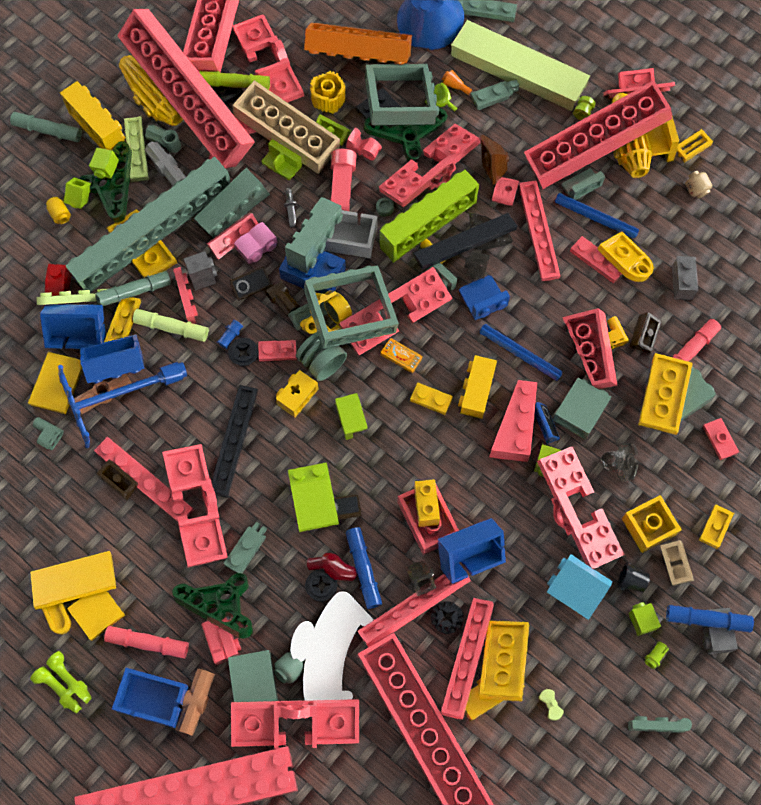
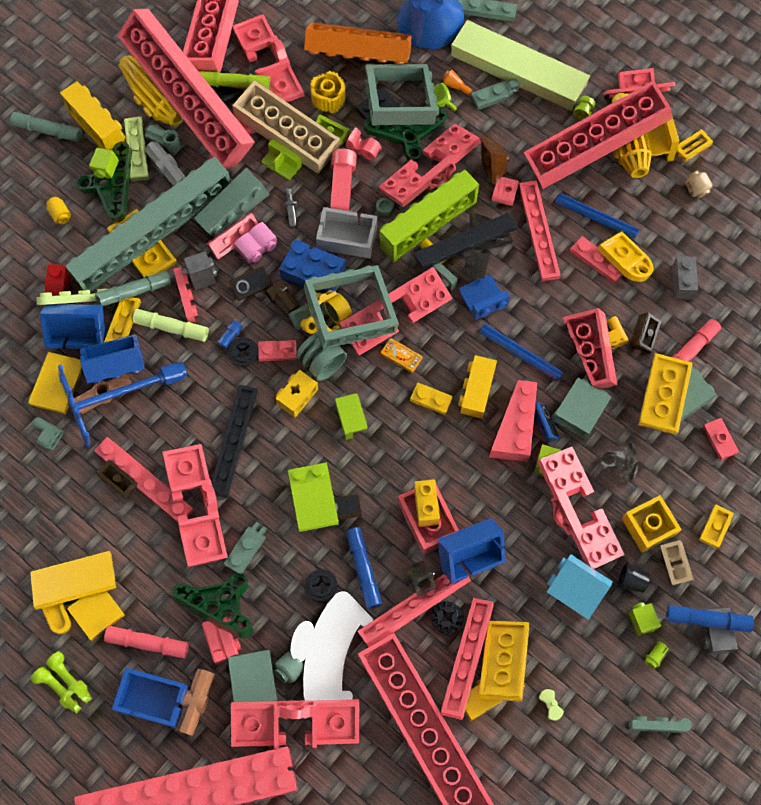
lime brick [64,177,91,209] -> none
sand green wedge [285,197,343,273] -> none
dark red arm [307,553,356,581] -> none
sand green panel [561,169,605,200] -> none

